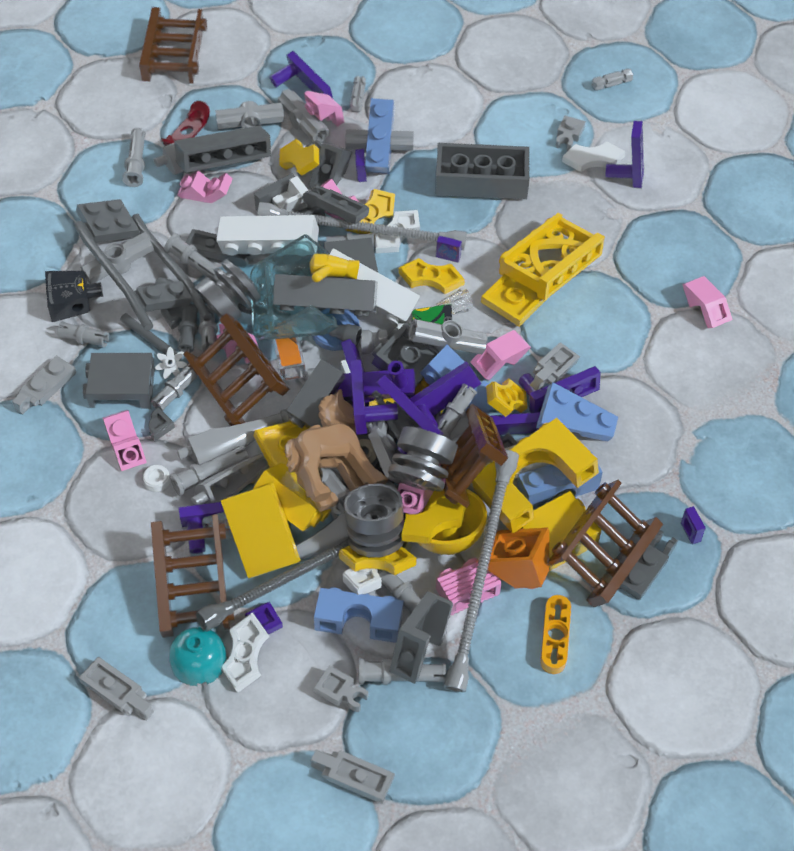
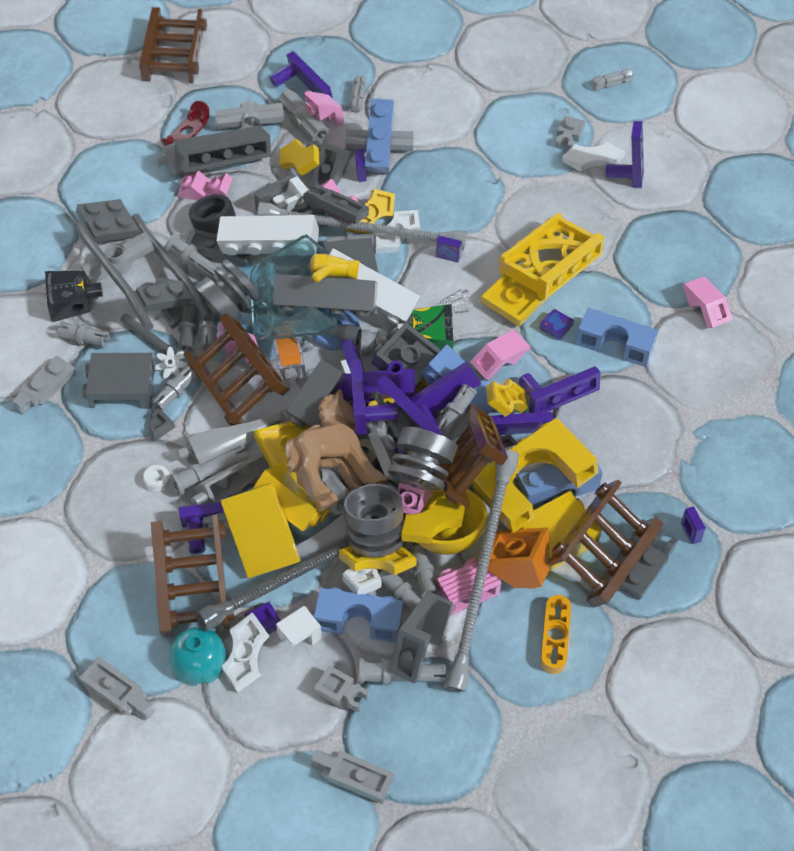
bright pink slope [103,410,147,471] -> none
light grey pin [122,128,146,187] -> none
yellow tile [399,258,465,295] -> none
light grey piece [408,319,487,354] -> none
dark grey brick [435,143,529,199] -> none
light grey hinge [530,342,580,390] -> none
medium blue wing [536,383,618,441] -> none
none -> black tyre [189,194,236,234]
none -> white panel [276,606,322,646]
none -> light grey pin [409,545,439,598]
none -> dark purple tile [539,309,574,340]
none -> medium blue arch [576,308,659,367]

